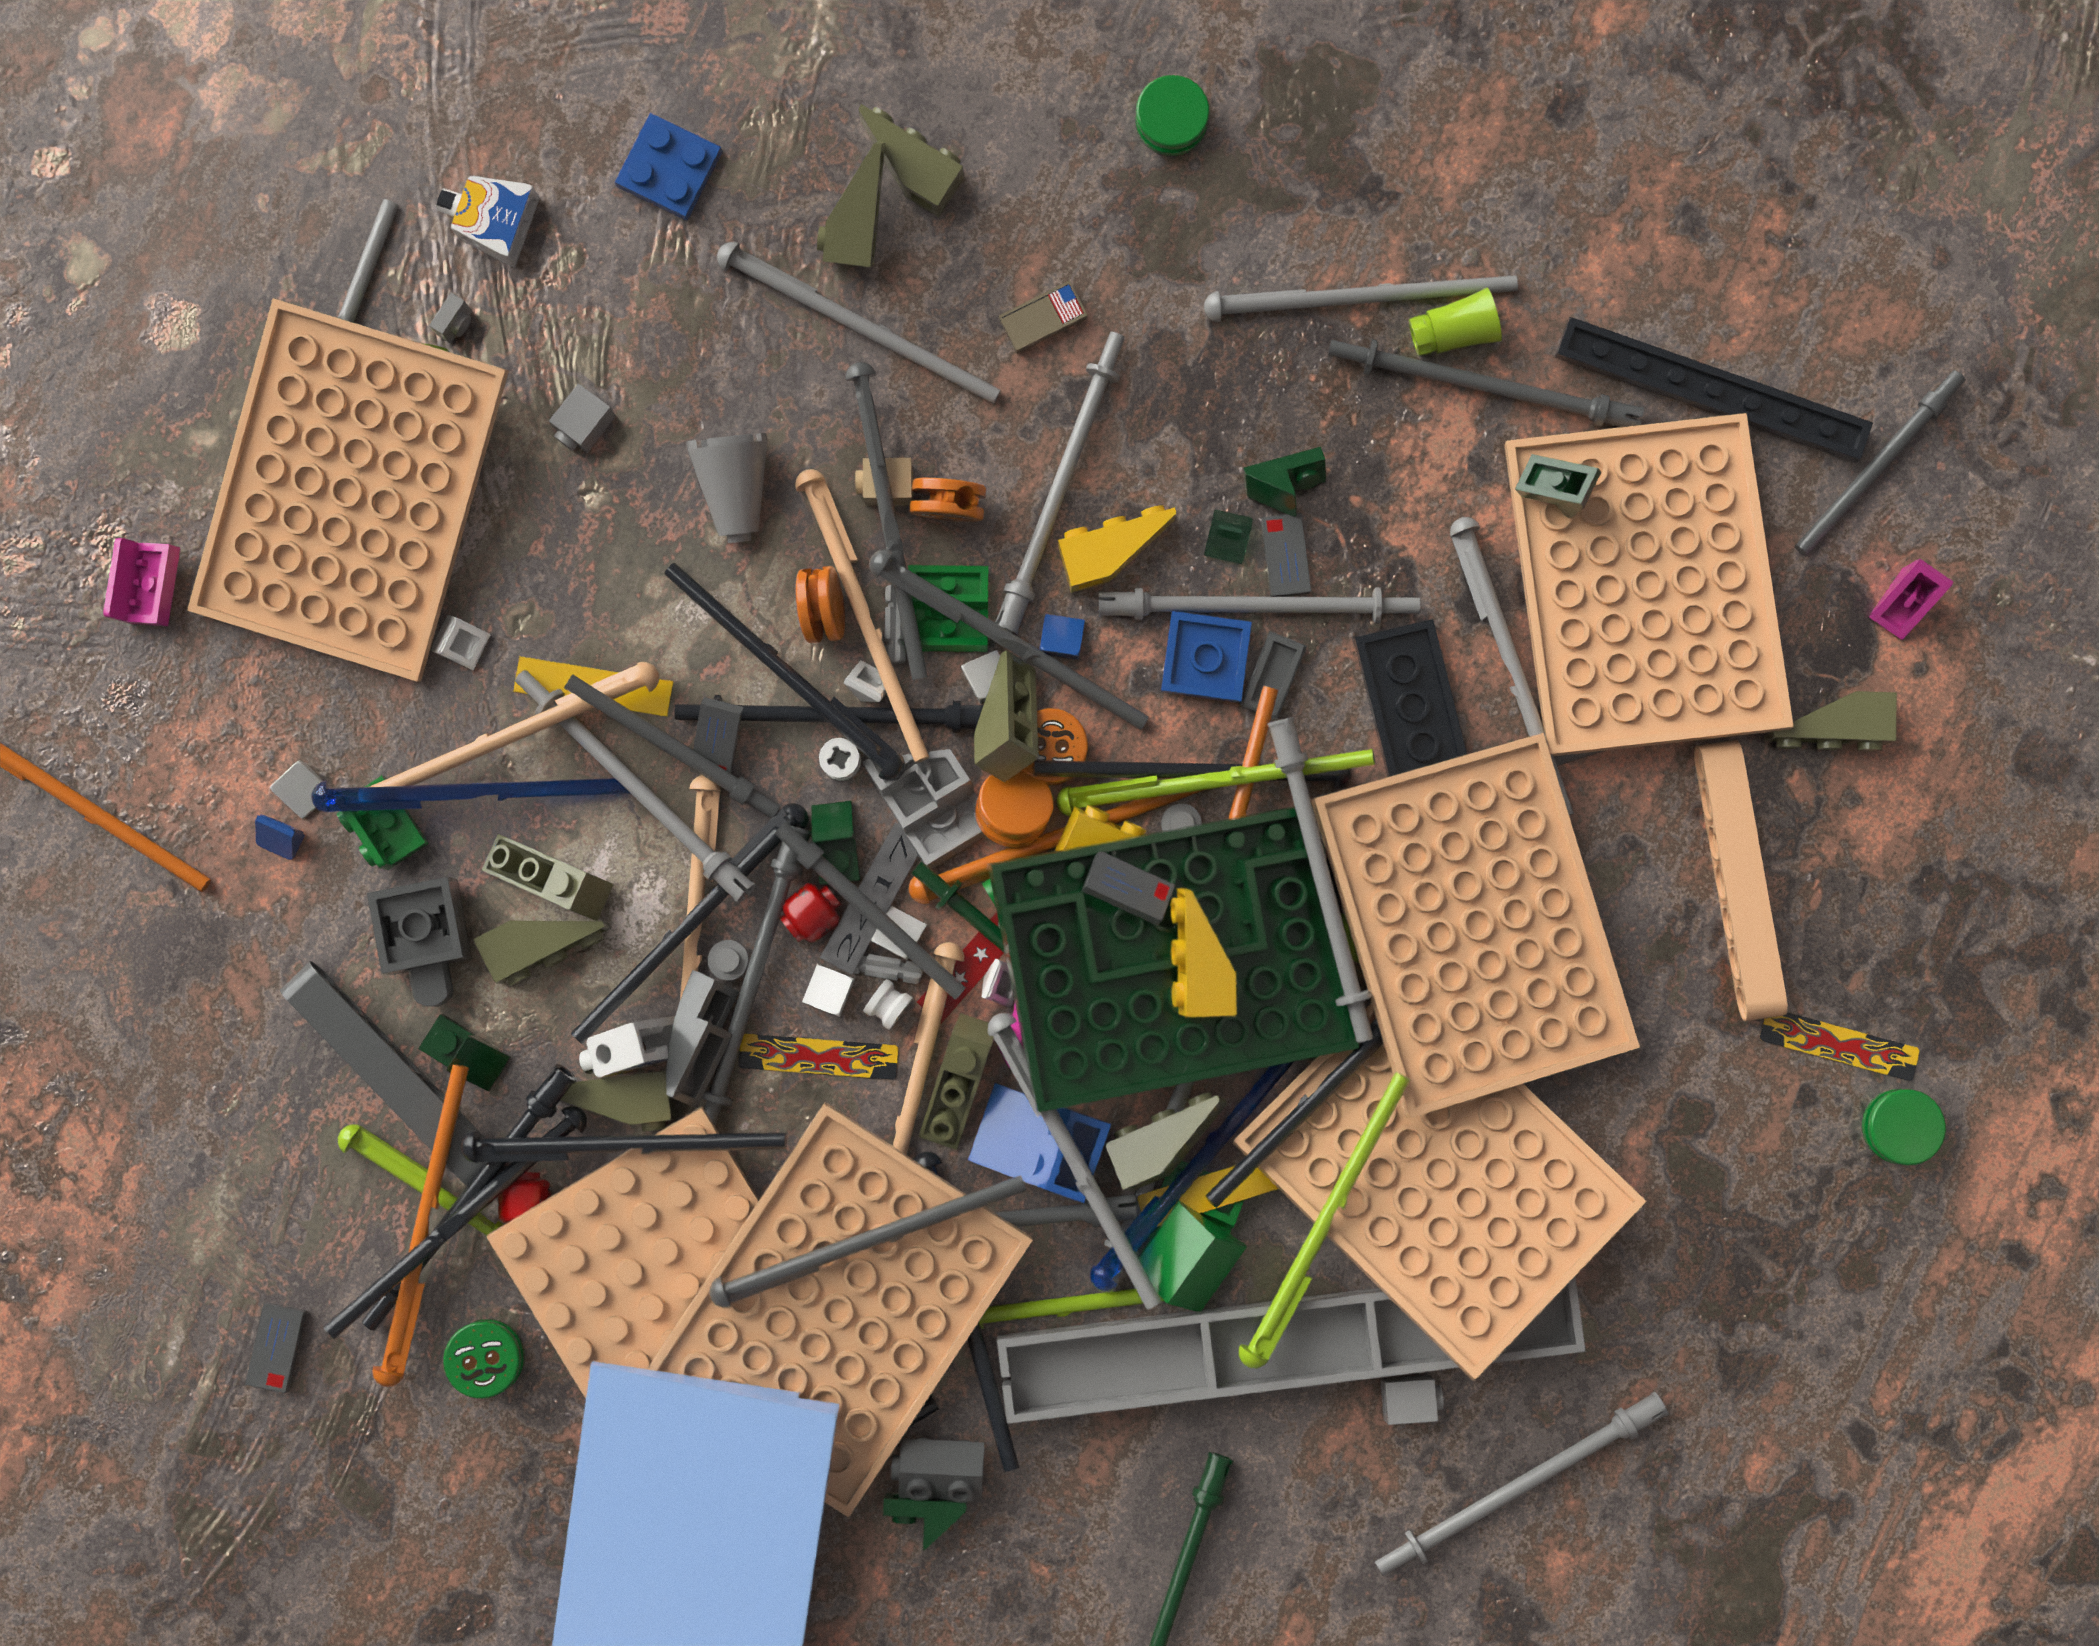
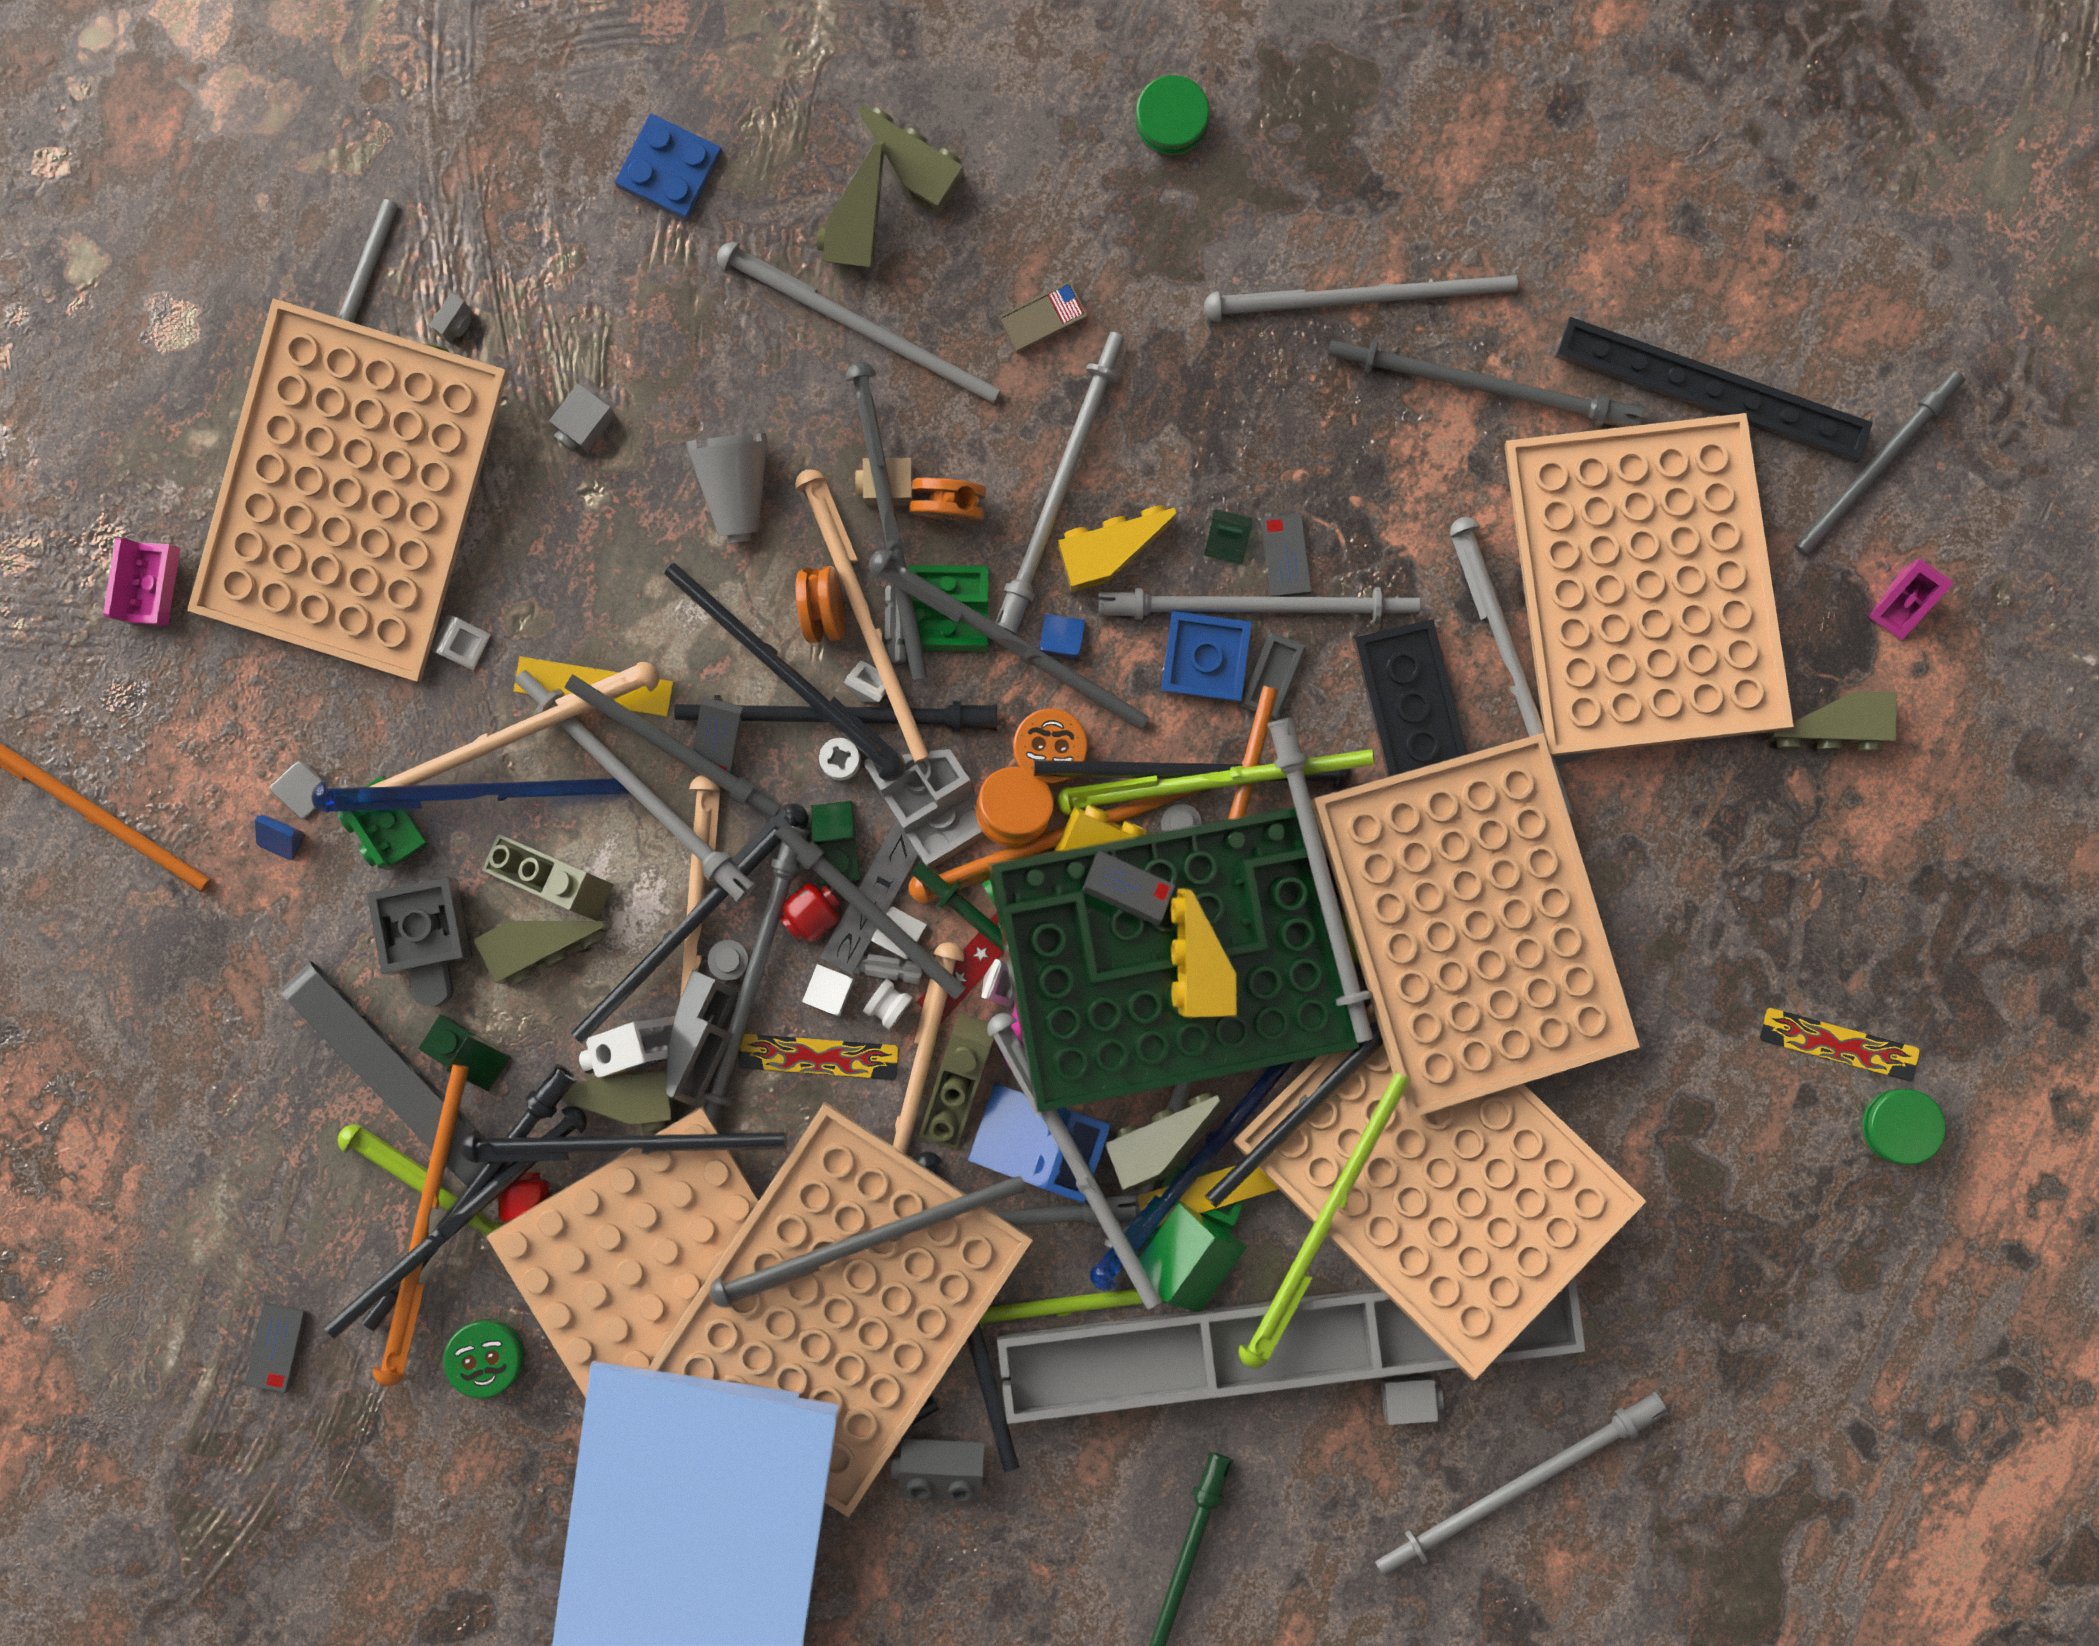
torso [436,176,539,267] -> none
dark green slope [883,1493,967,1551] -> none
white slope [961,650,1000,704] -> none
olive slope [974,650,1039,782] -> none
dark green slope [1243,446,1326,517] -> none
lime plant [1408,287,1502,356] -> none
slope [1515,454,1601,518] -> none
light nougat beam [1694,740,1787,1021] -> none

